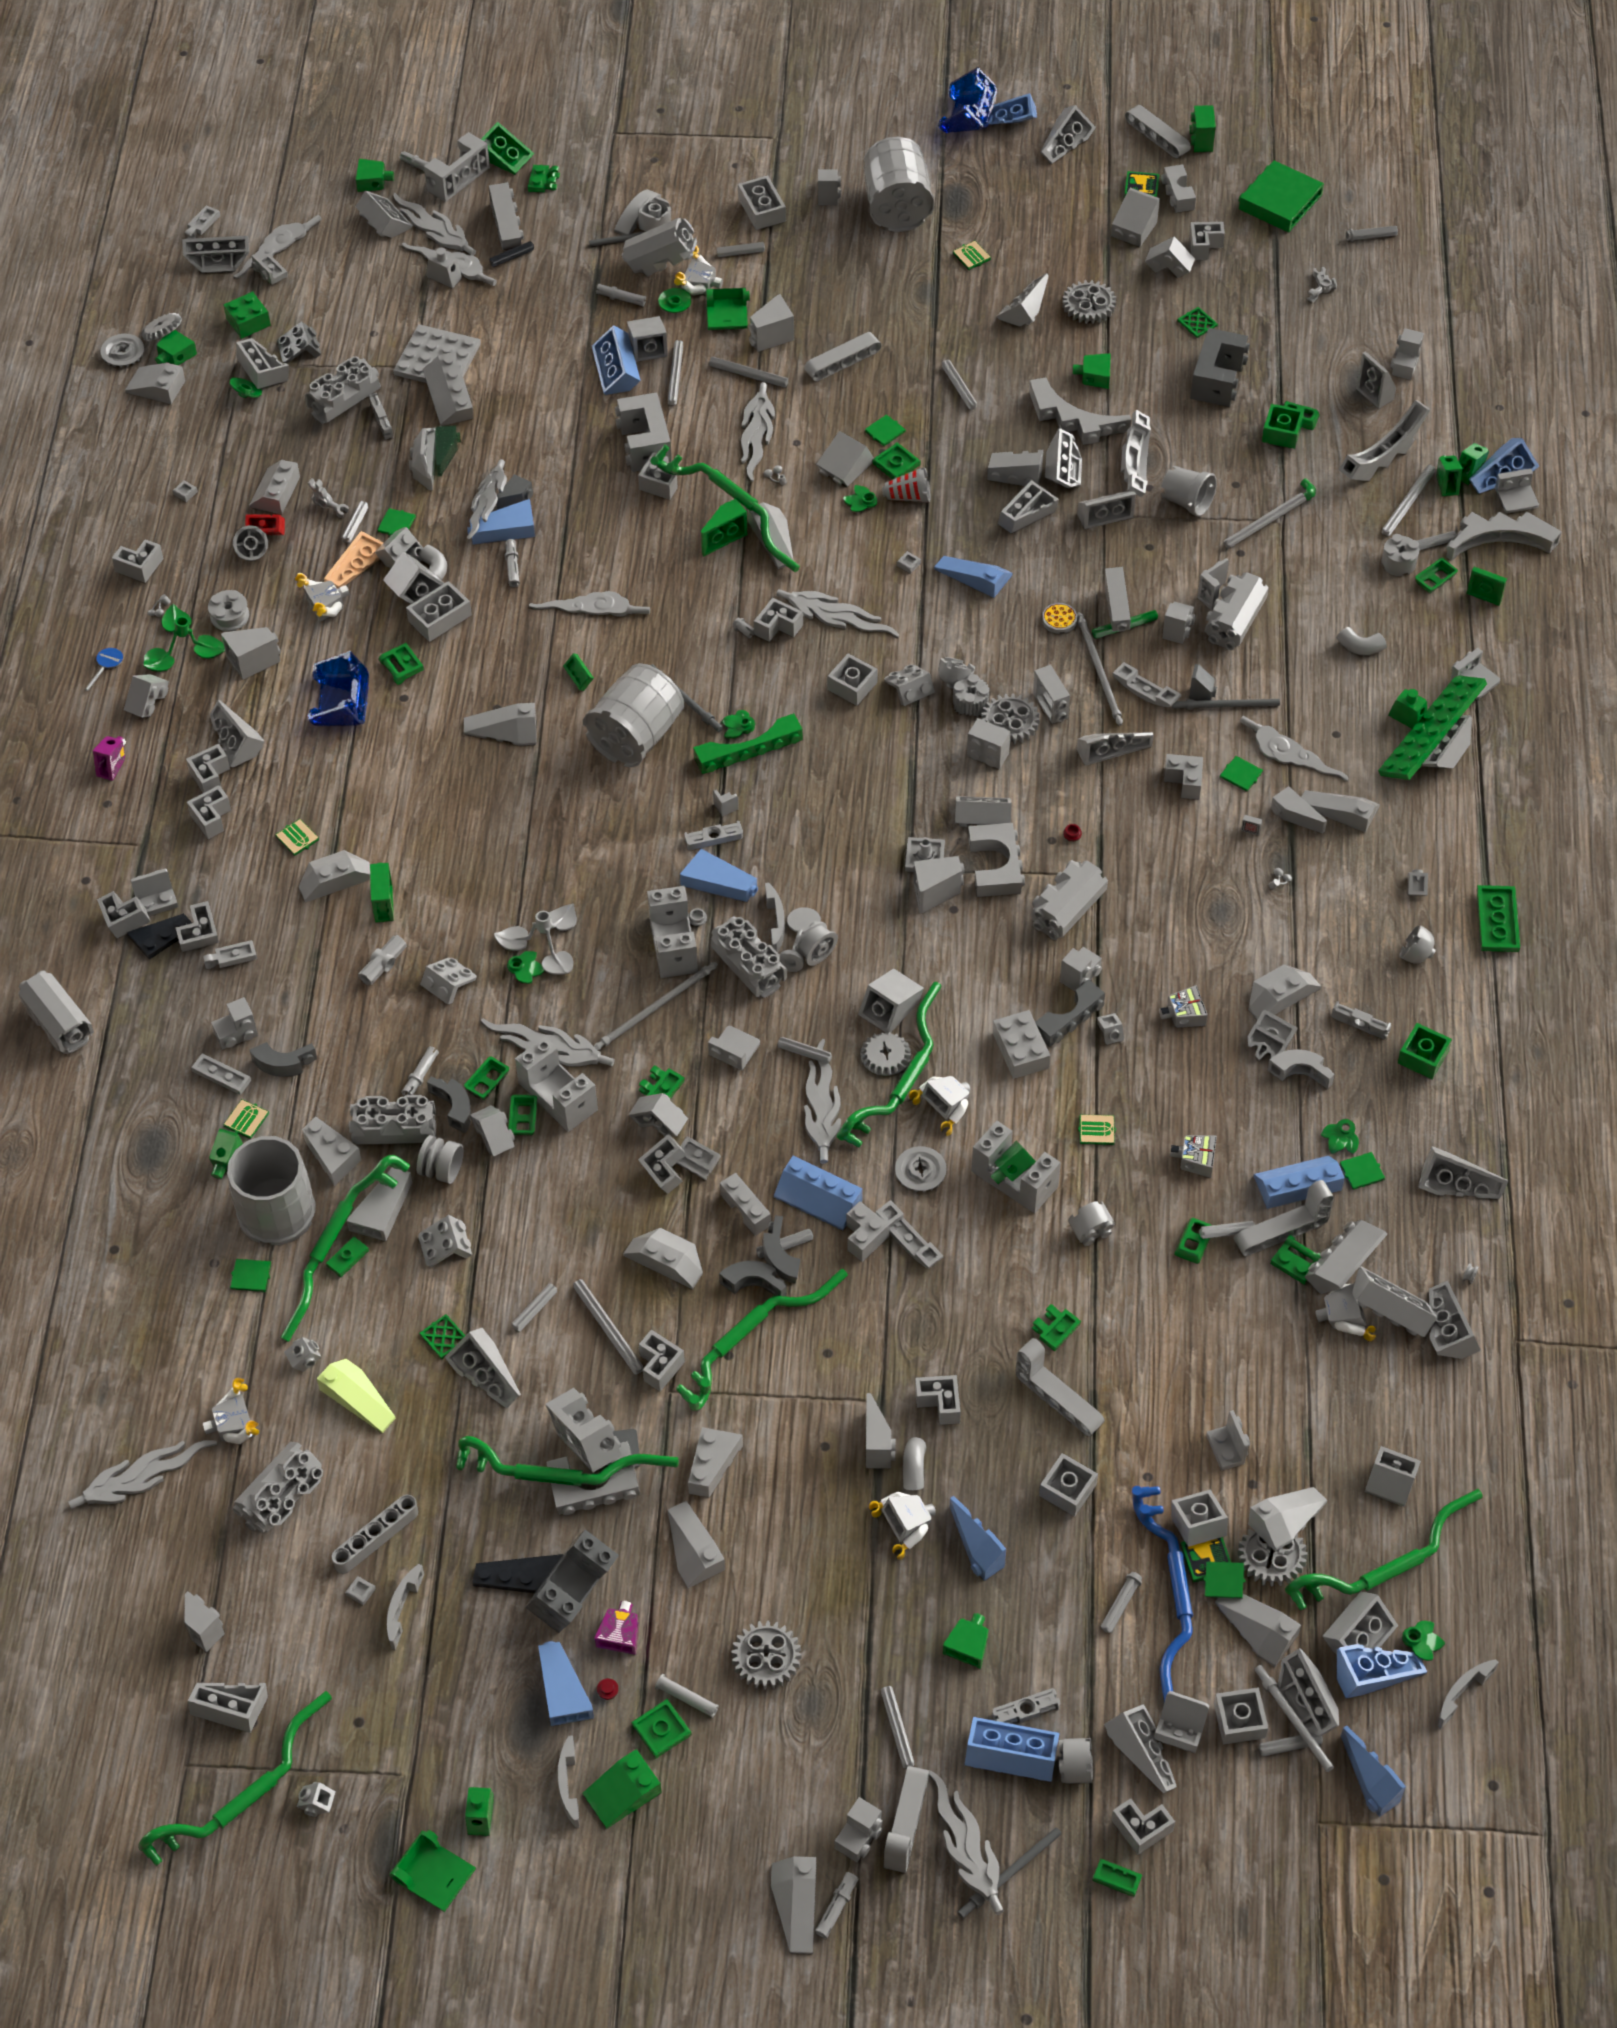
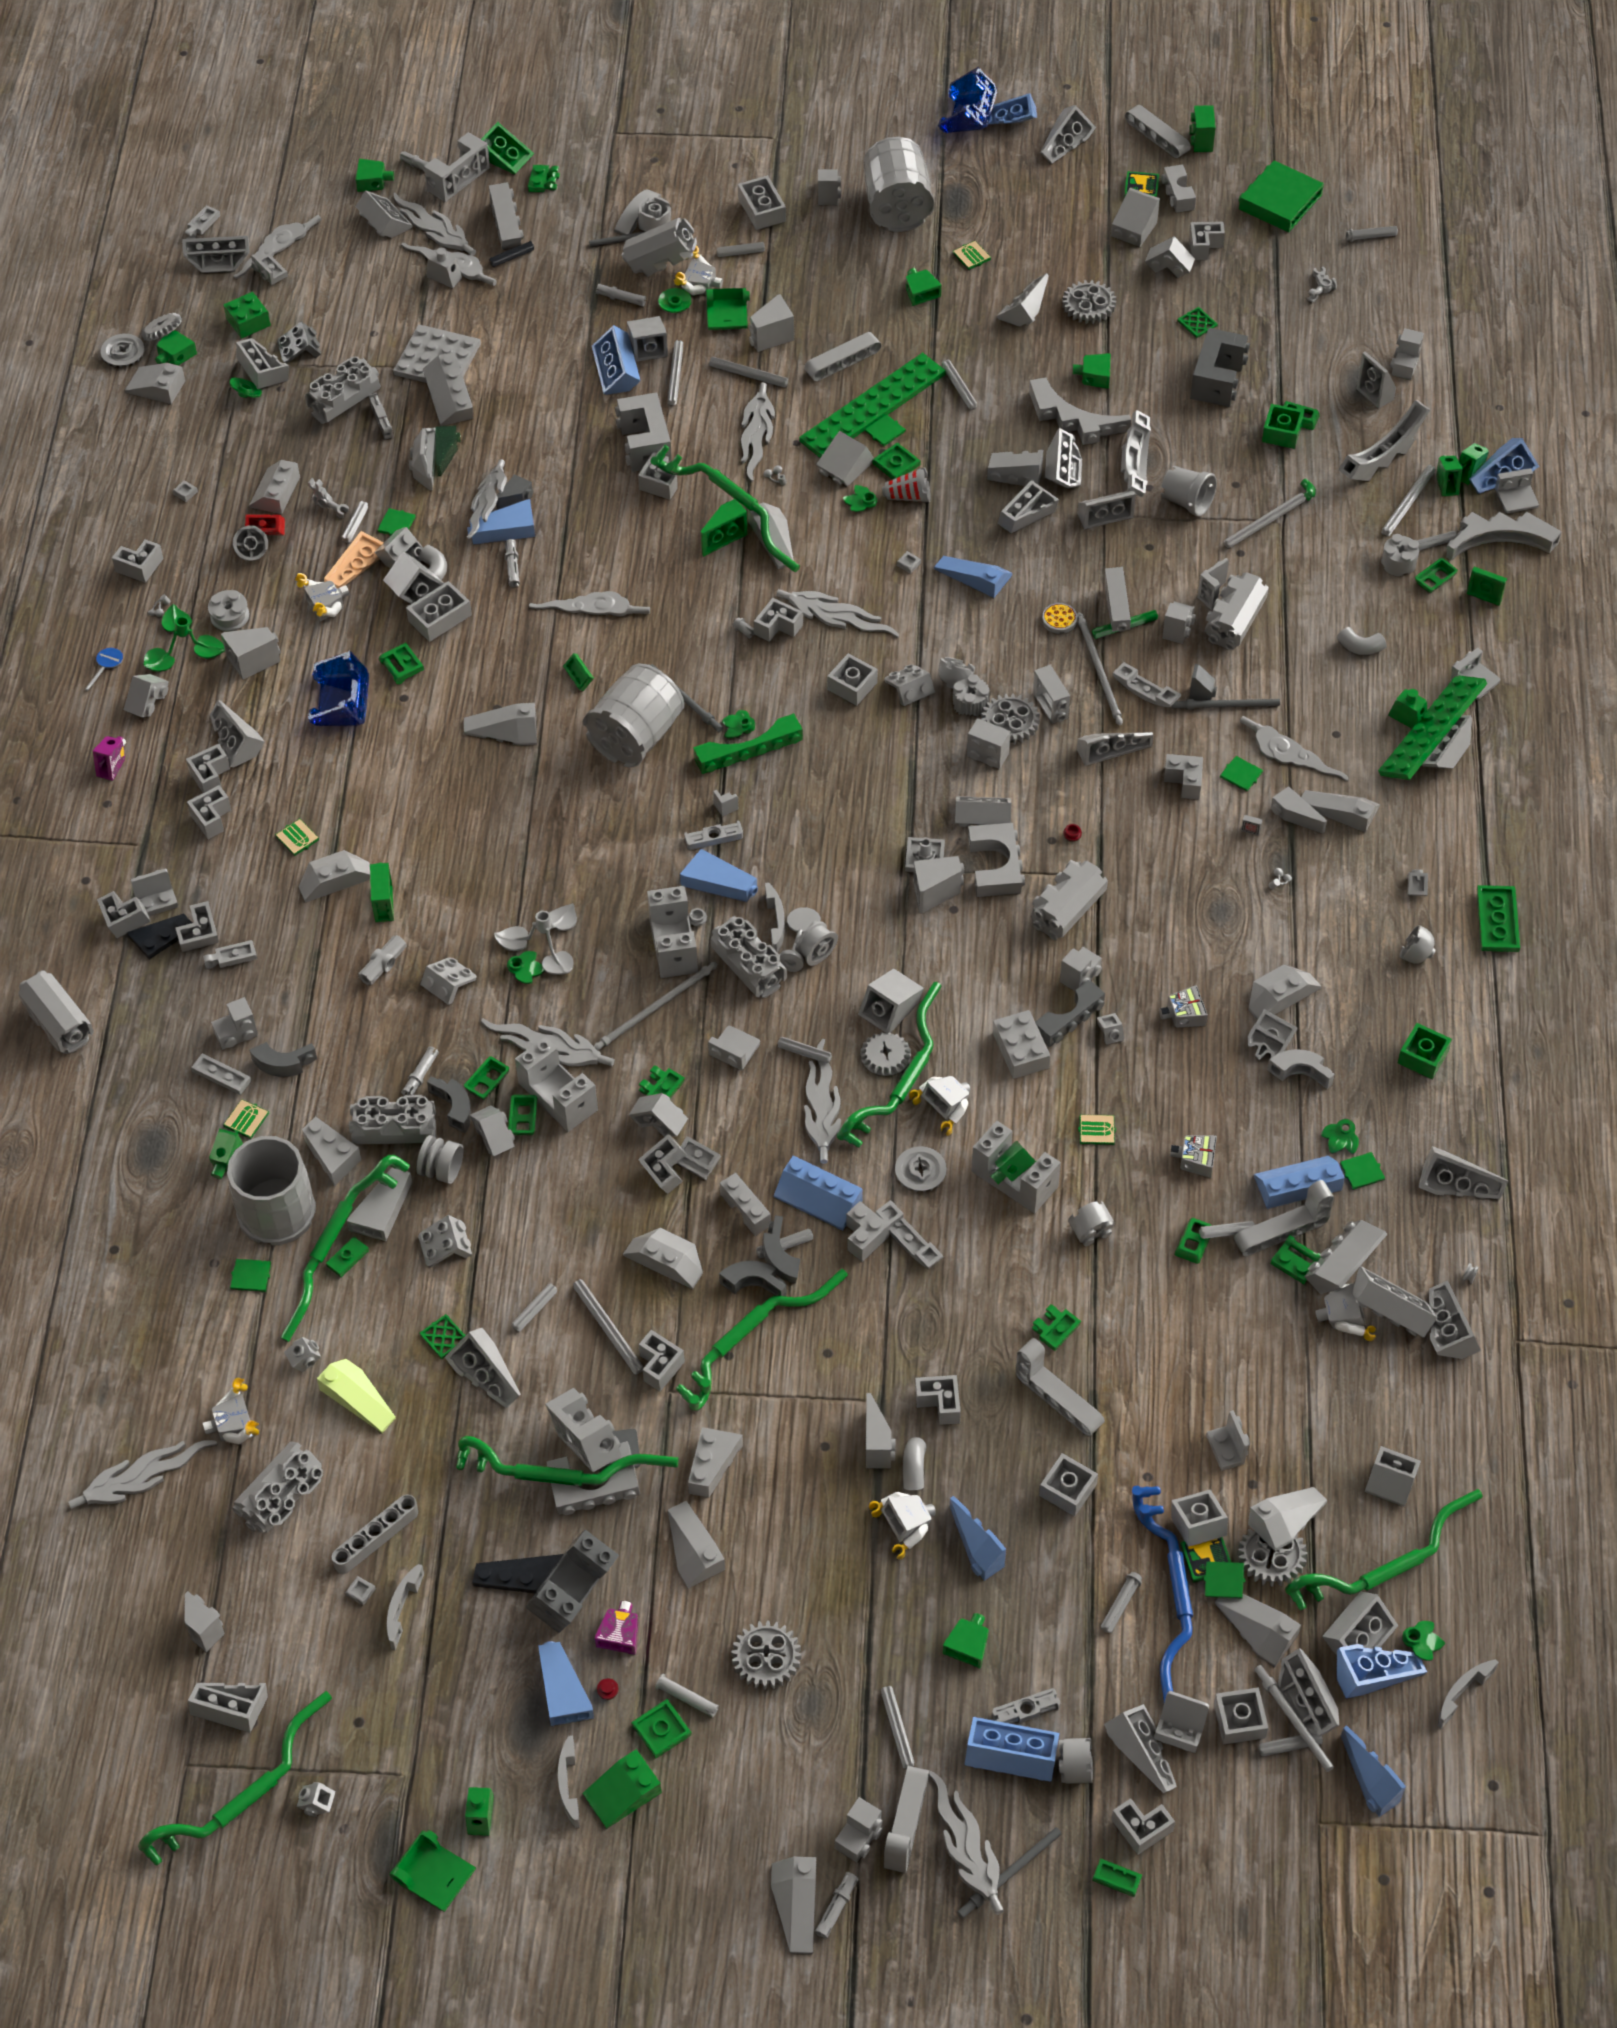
light grey piece [1331,1001,1391,1039] -> none
none -> green plate [799,352,946,458]
none -> green torso [905,268,942,306]

